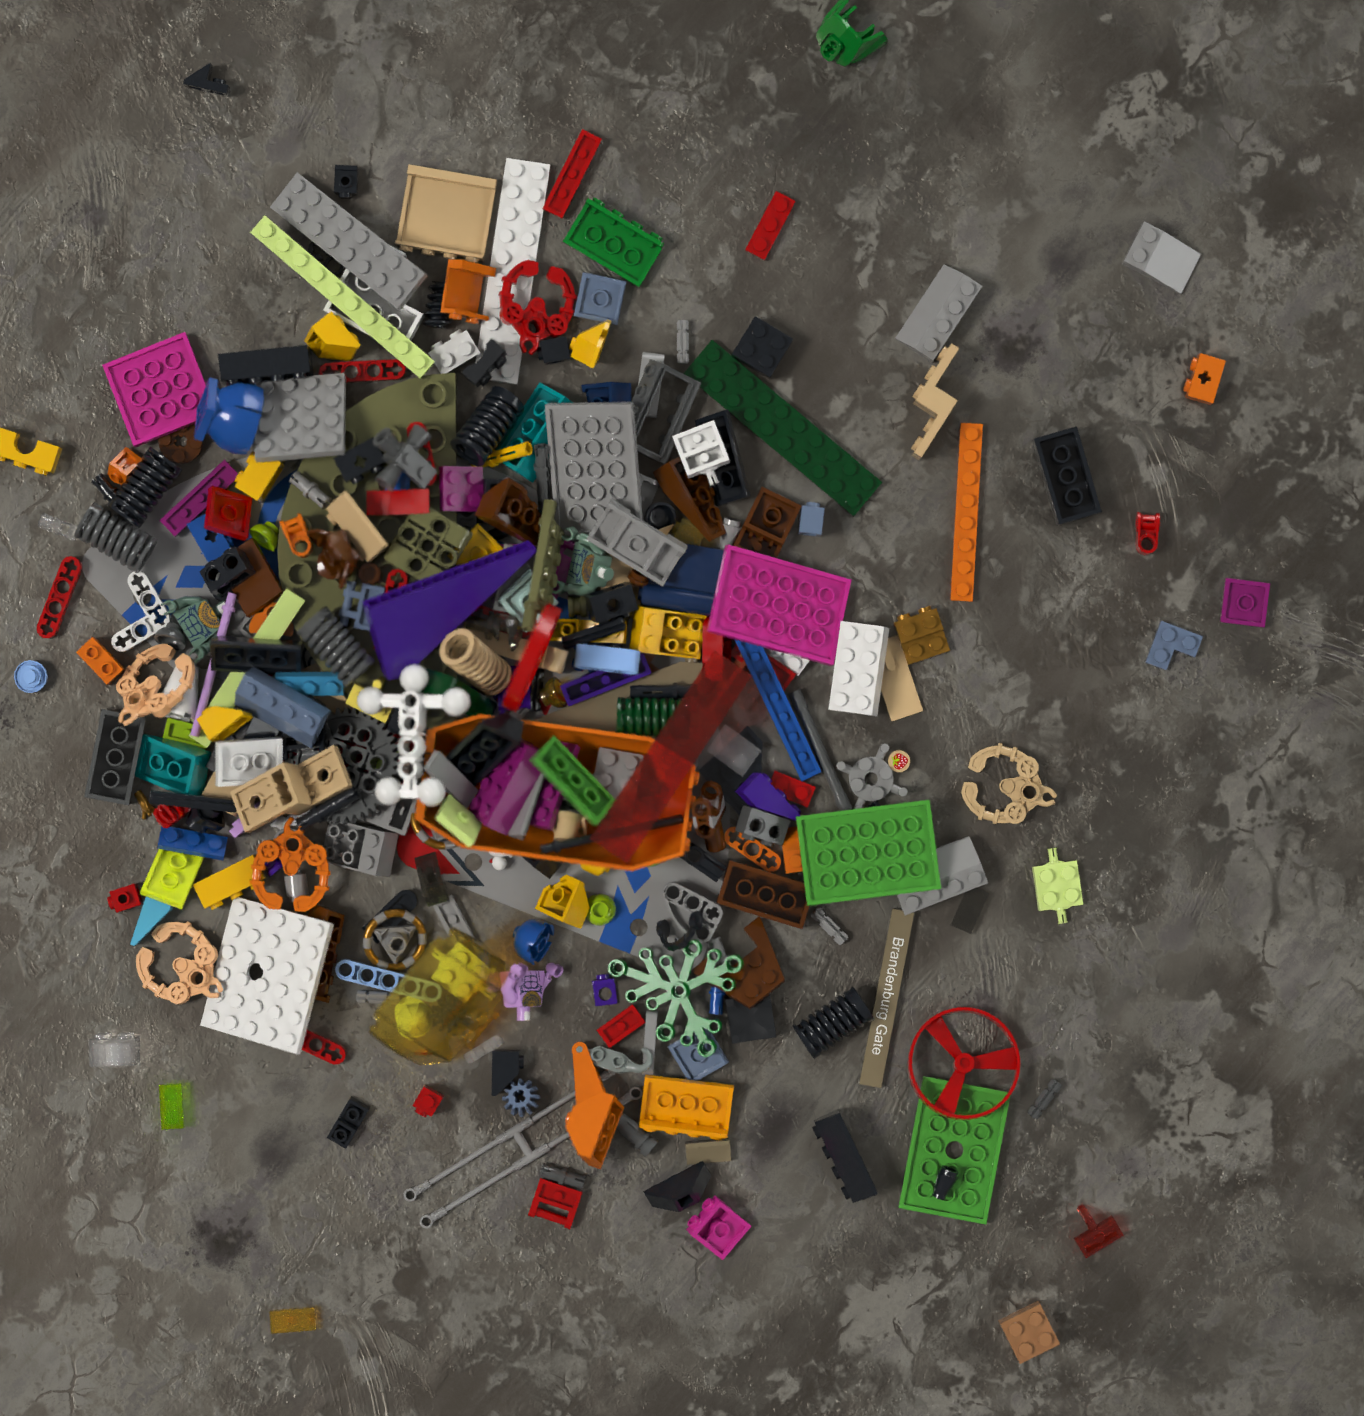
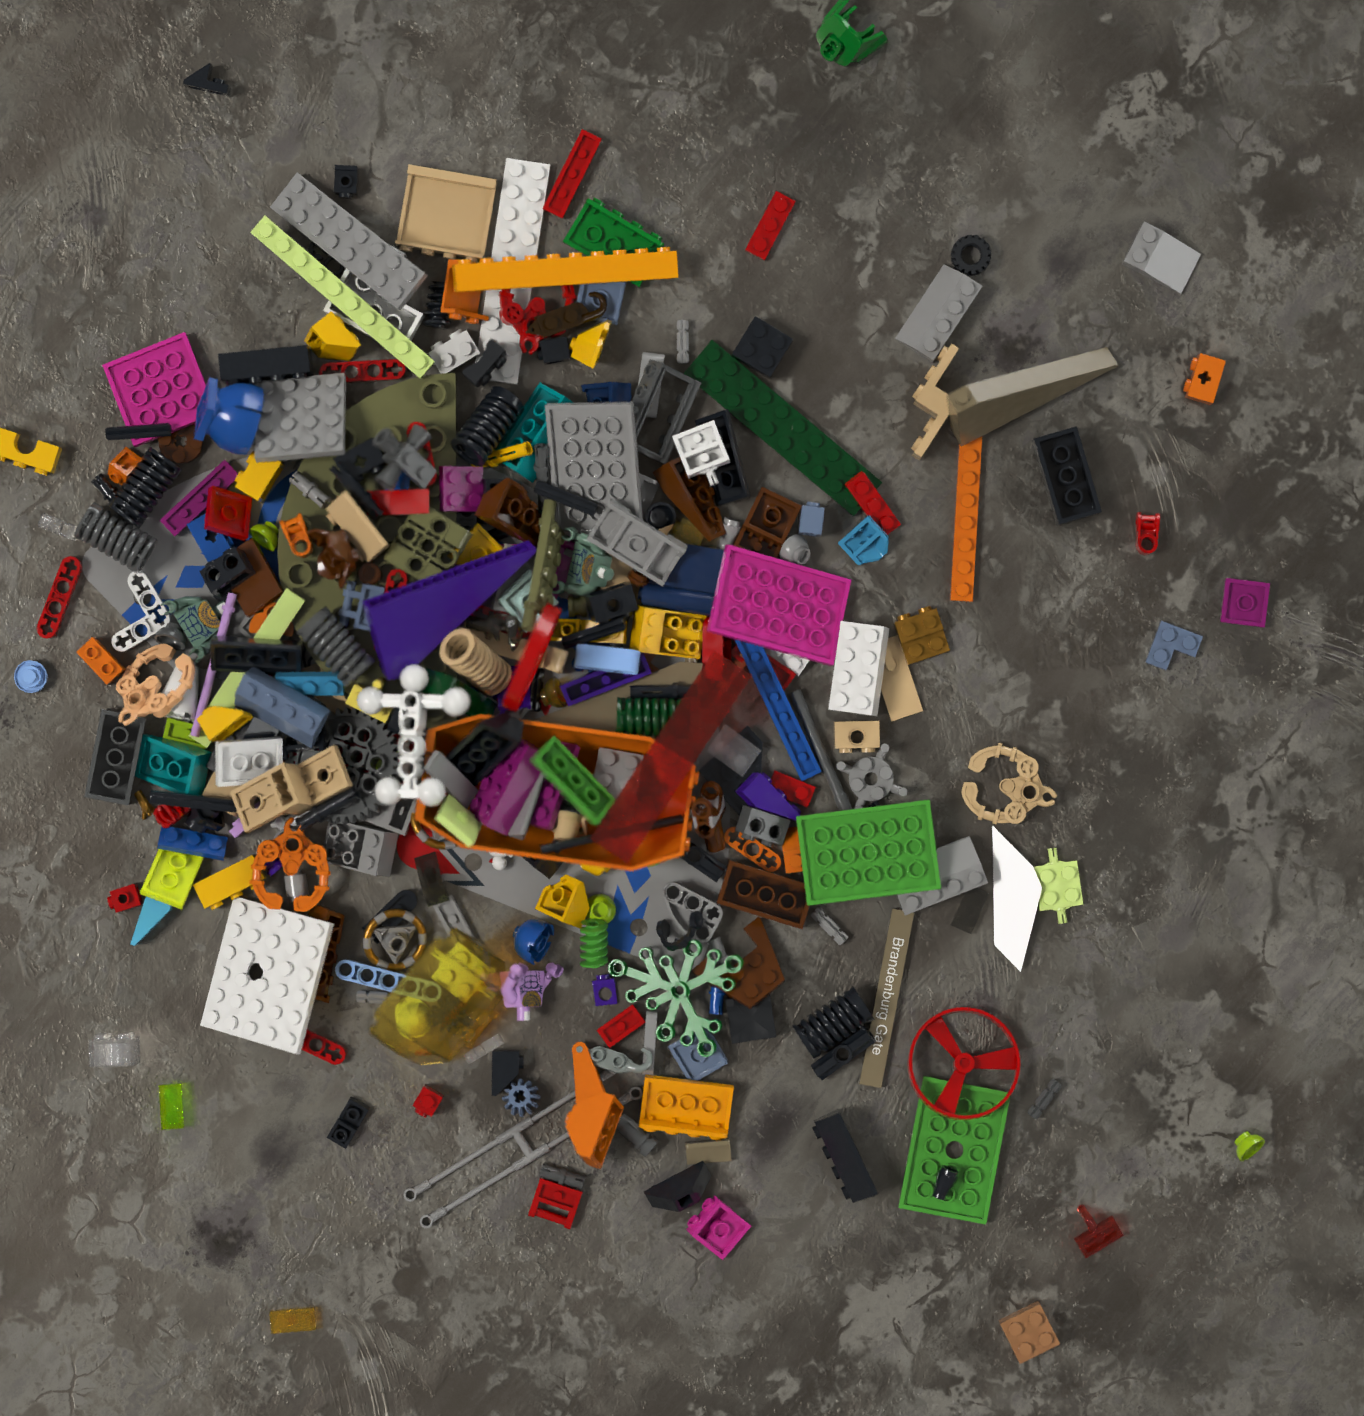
light nougat piece [136,921,223,1005] -> none
tile [888,750,910,772] -> none
none -> black axle [105,423,172,440]
none -> black pin [329,460,384,521]
none -> light orange brick [452,247,678,292]
none -> dark brown plate [525,292,607,338]
none -> black axle [534,481,598,516]
none -> bright green piece [580,919,608,968]
none -> light grey piece [780,534,811,565]
none -> black piece [811,1026,876,1080]
none -> tan brick [834,721,880,753]
none -> dark azure slope [838,515,889,565]
none -> red plate [844,471,901,535]
none -> dark tan slope [947,347,1118,447]
none -> black tyre [951,235,991,276]
none -> white sticker [992,825,1042,972]
none -> lime piece [1234,1131,1265,1161]

